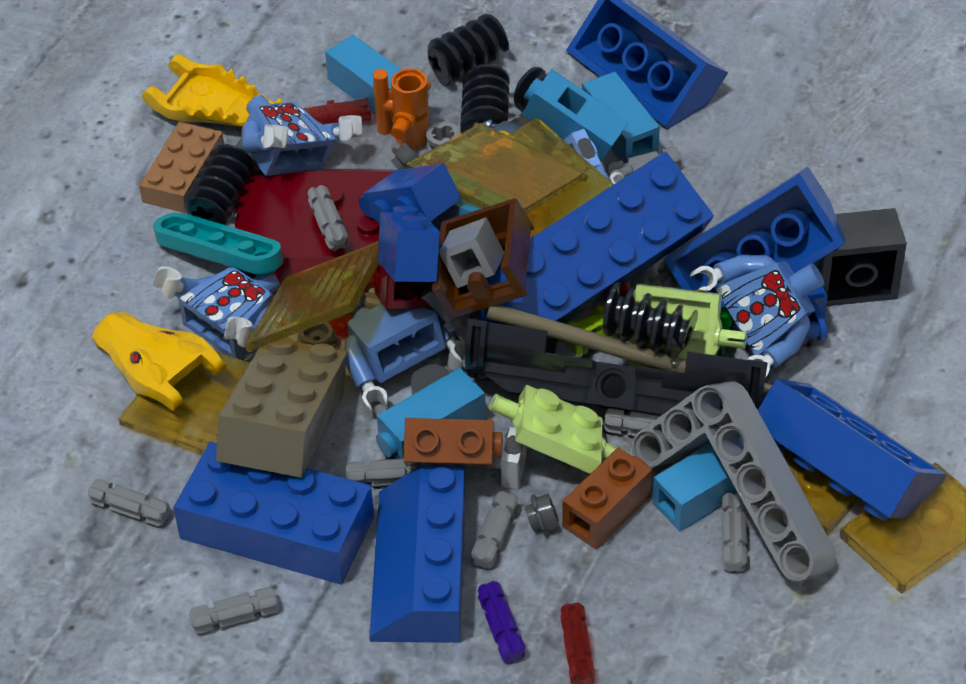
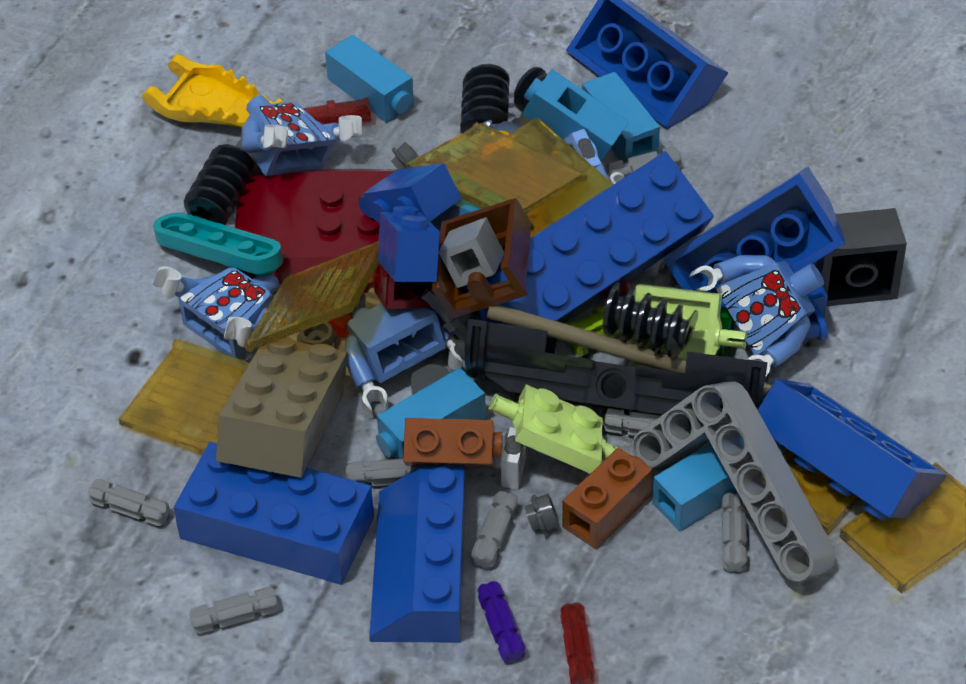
yellow animal [92,311,227,411] -> none
medium nougat piece [139,122,224,213] -> none
light grey axle [307,185,349,251] -> none
orange pin [373,68,431,149] -> none
light grey bush [426,121,461,152] -> none
black piece [427,13,509,85] -> none

